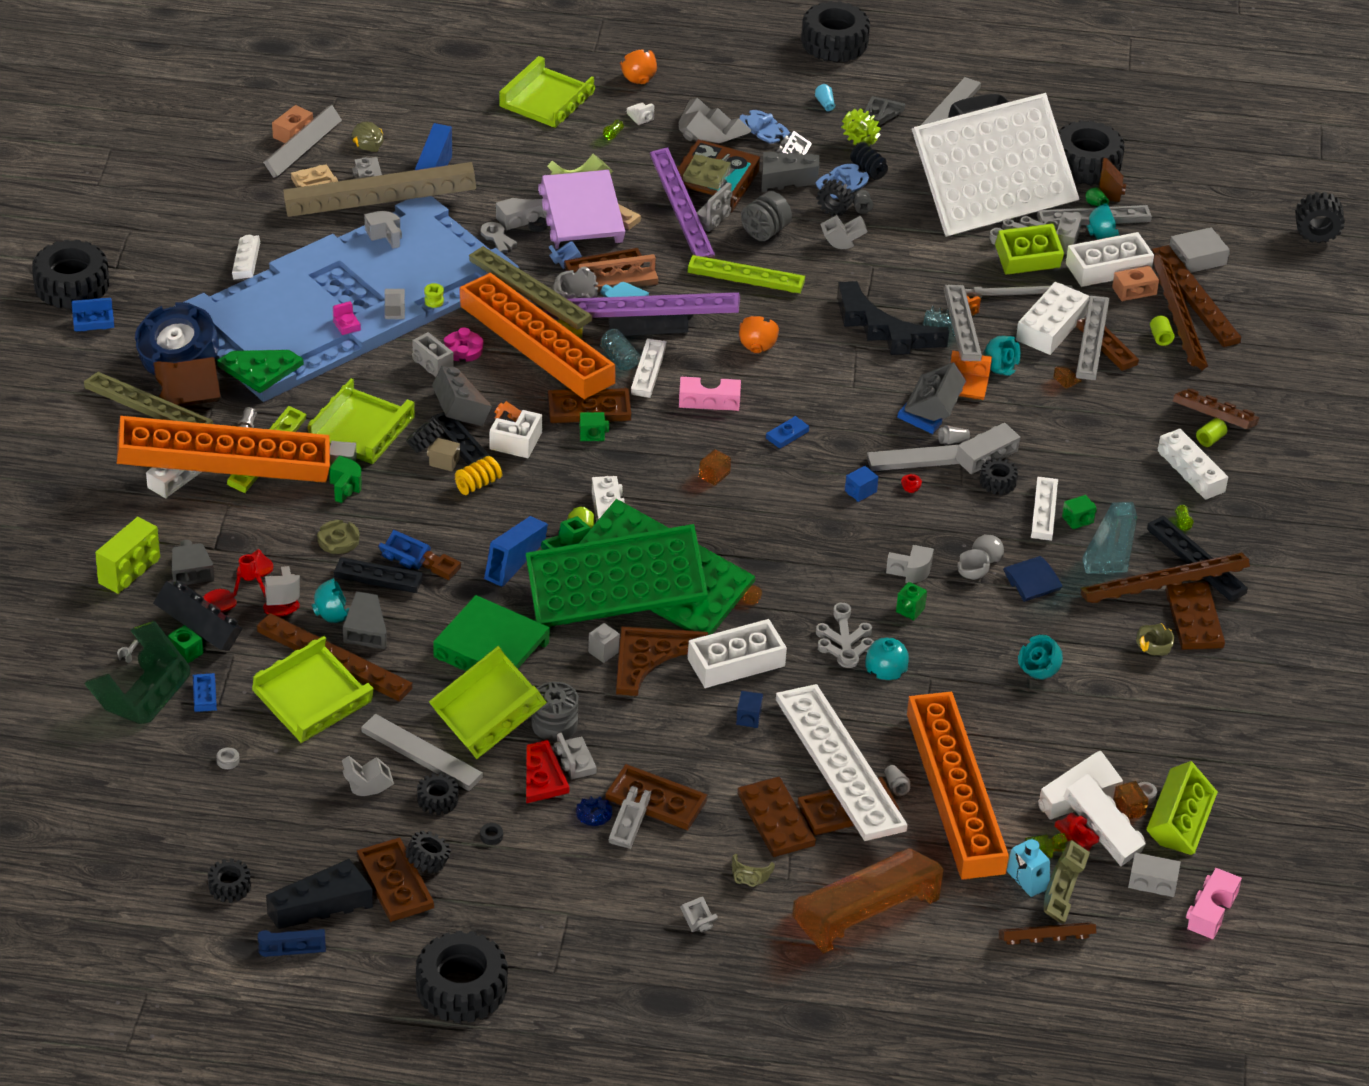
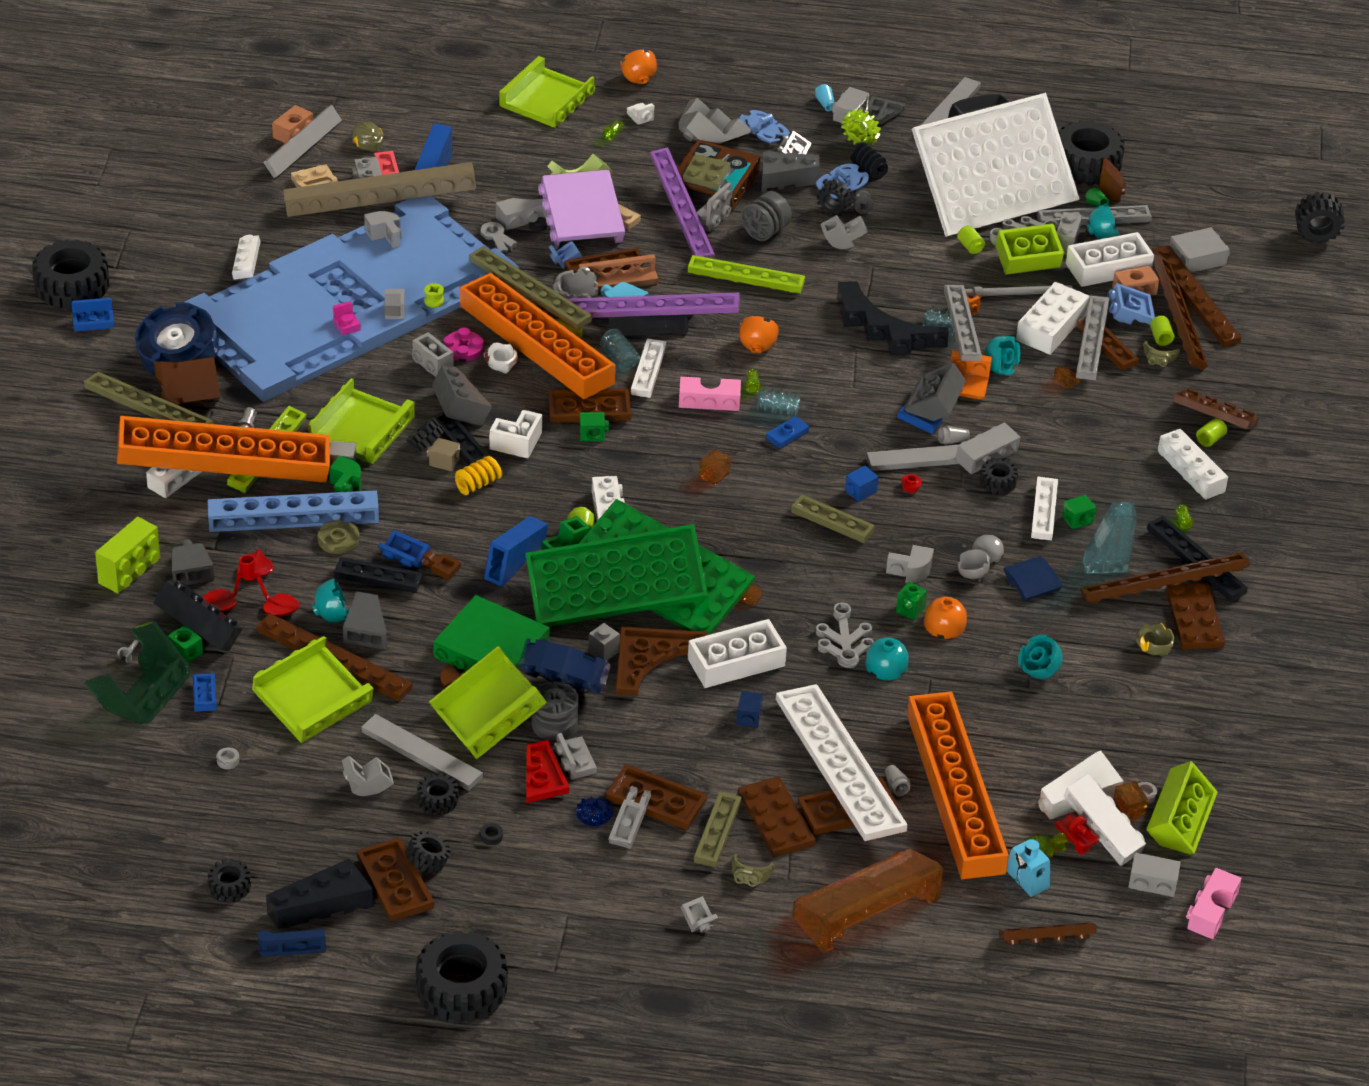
green plate [217,350,304,393] -> none
light grey brick [265,566,300,605] -> none
orange bracket [494,401,522,422] -> none
black tyre [801,1,870,63] -> none
olive slope [1043,840,1090,924] -> none
none -> medium blue brick [208,490,379,532]
none -> coral plate [374,151,399,175]
none -> reddish brown tile [440,664,461,690]
none -> white hair [484,342,518,374]
none -> dark blue piece [518,639,611,695]
none -> olive plate [694,792,741,868]
none -> clear neon green pin [745,370,761,394]
none -> clear light blue piece [757,386,800,417]
none -> olive plate [791,495,875,543]
none -> light grey brick [832,87,869,124]
none -> orange cylinder [924,597,967,639]
none -> lime brick [957,225,985,254]
none -> medium blue plate [1107,283,1155,325]
none -> olive helmet [1143,341,1180,367]

